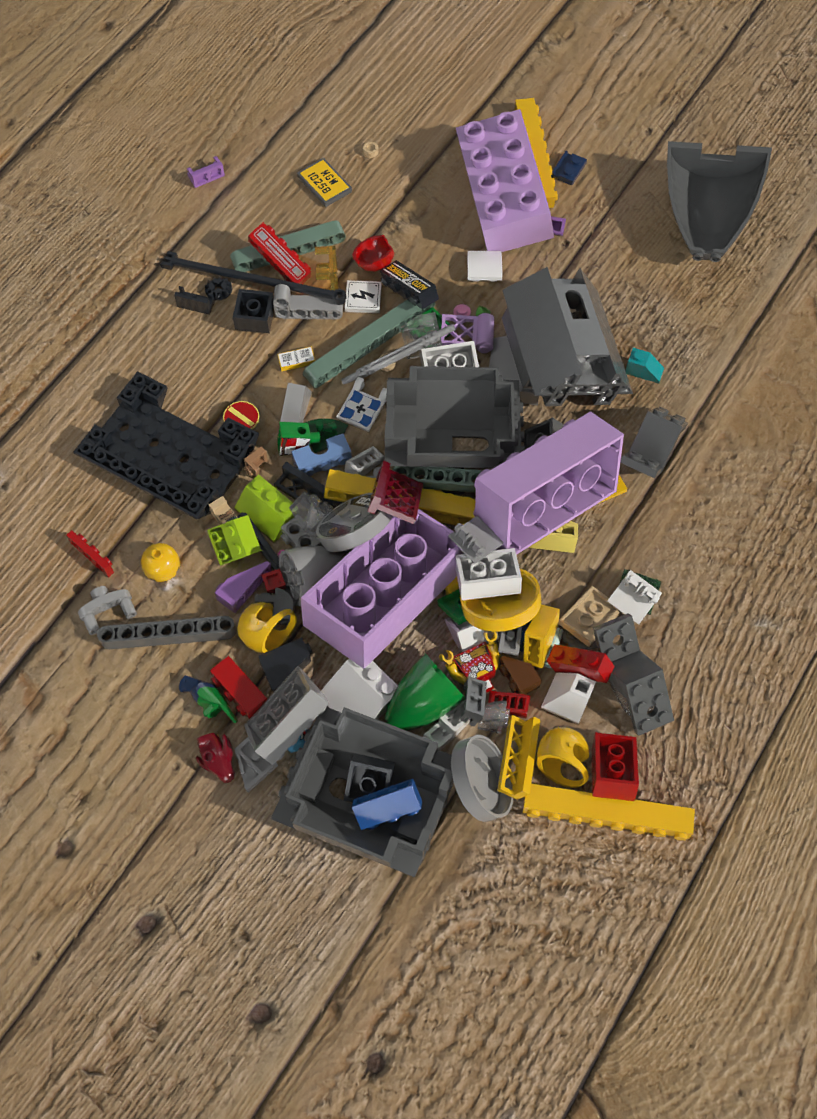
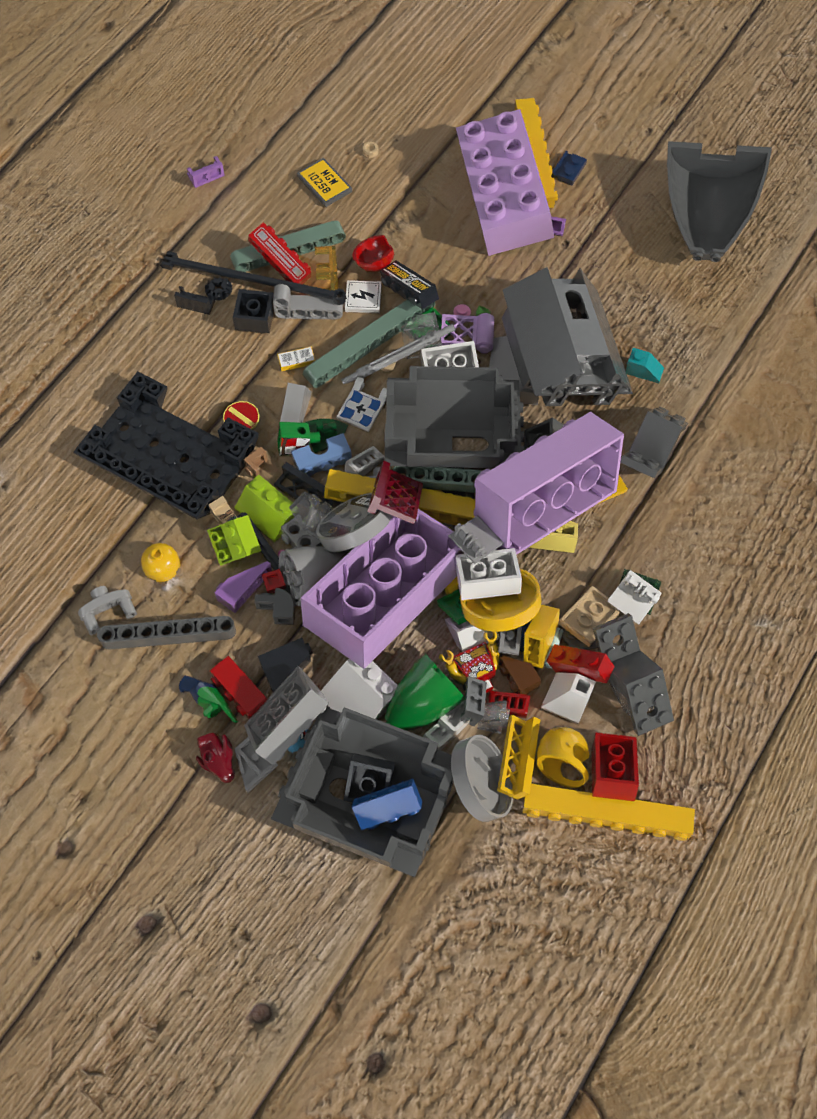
red plate [66,530,114,578] -> none
yellow piece [237,602,297,654] -> none
white slope [467,251,502,282] -> none

